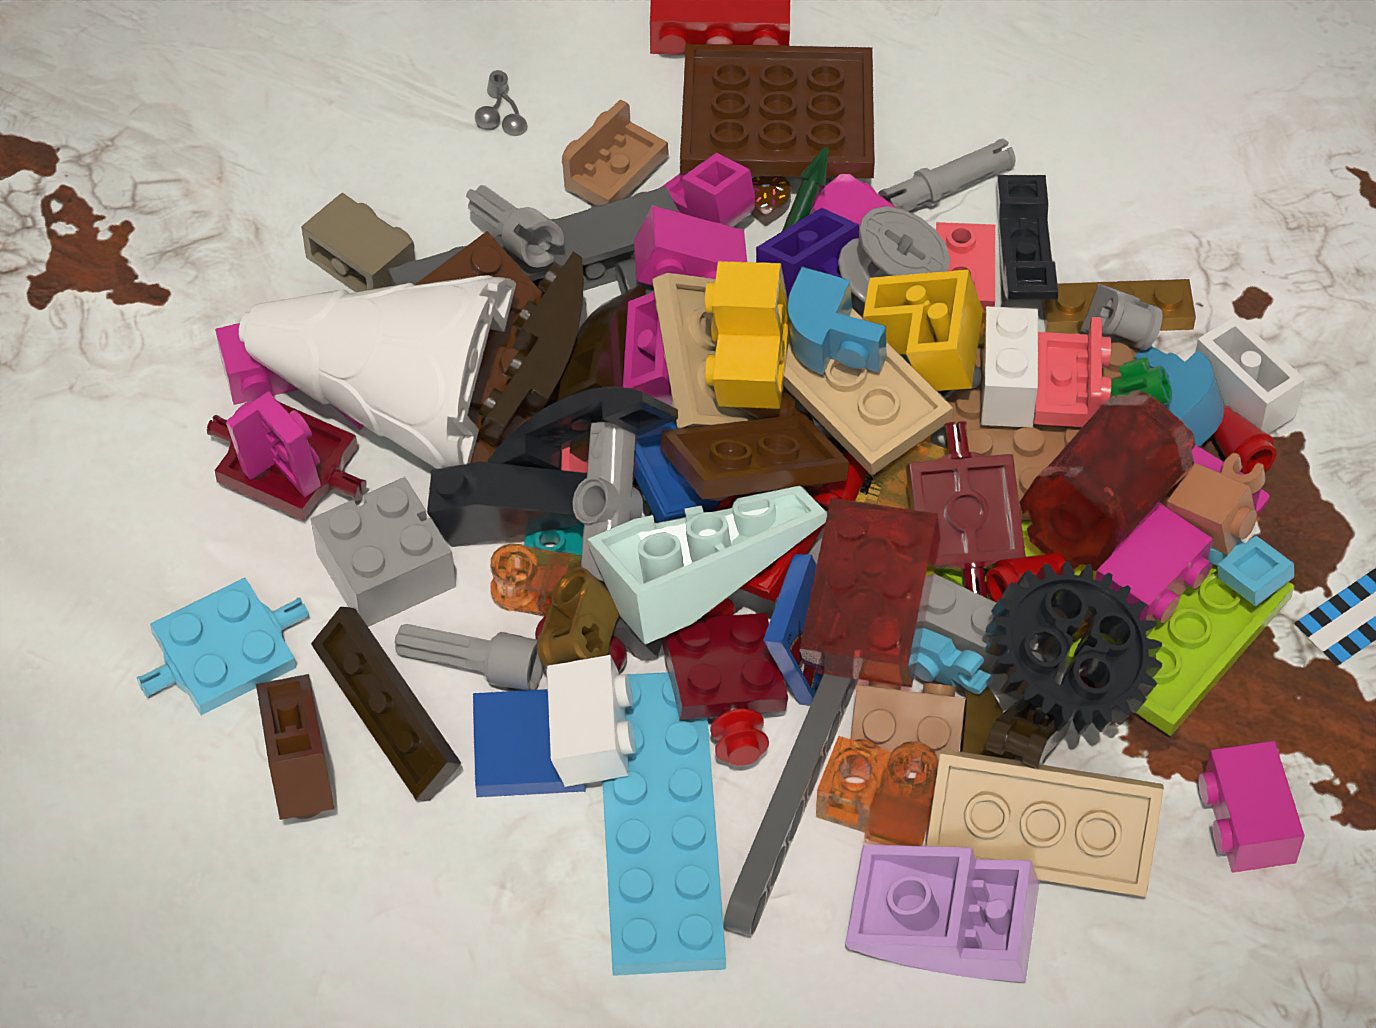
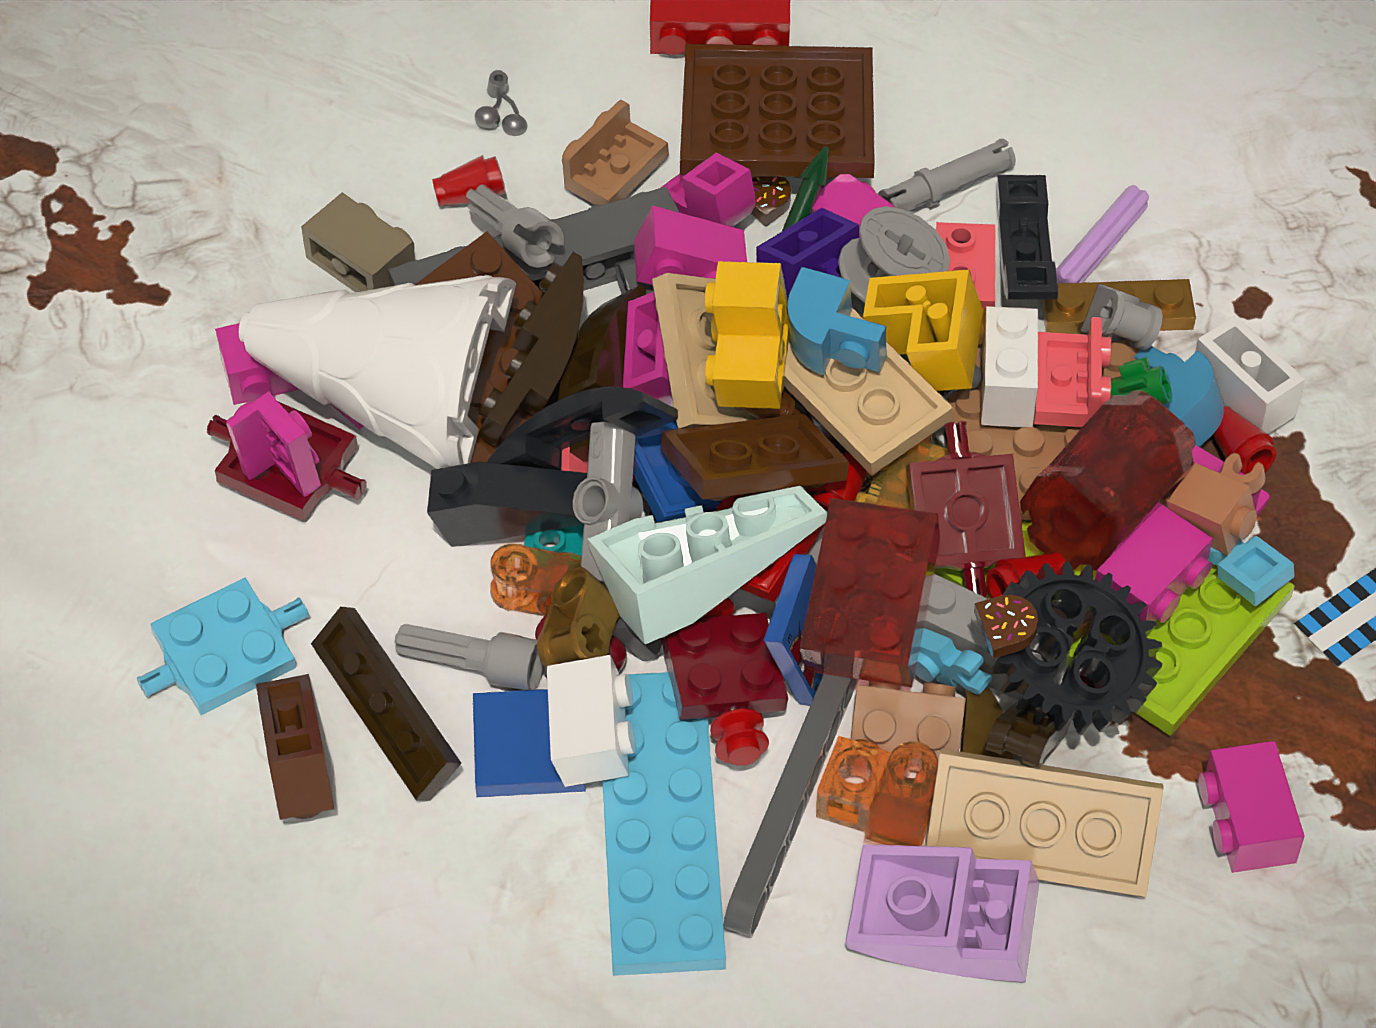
light grey piece [310,477,456,627] -> none
none -> red cone [432,155,506,207]
none -> reddish brown tile [974,594,1038,659]
none -> lavender axle [1056,185,1149,283]

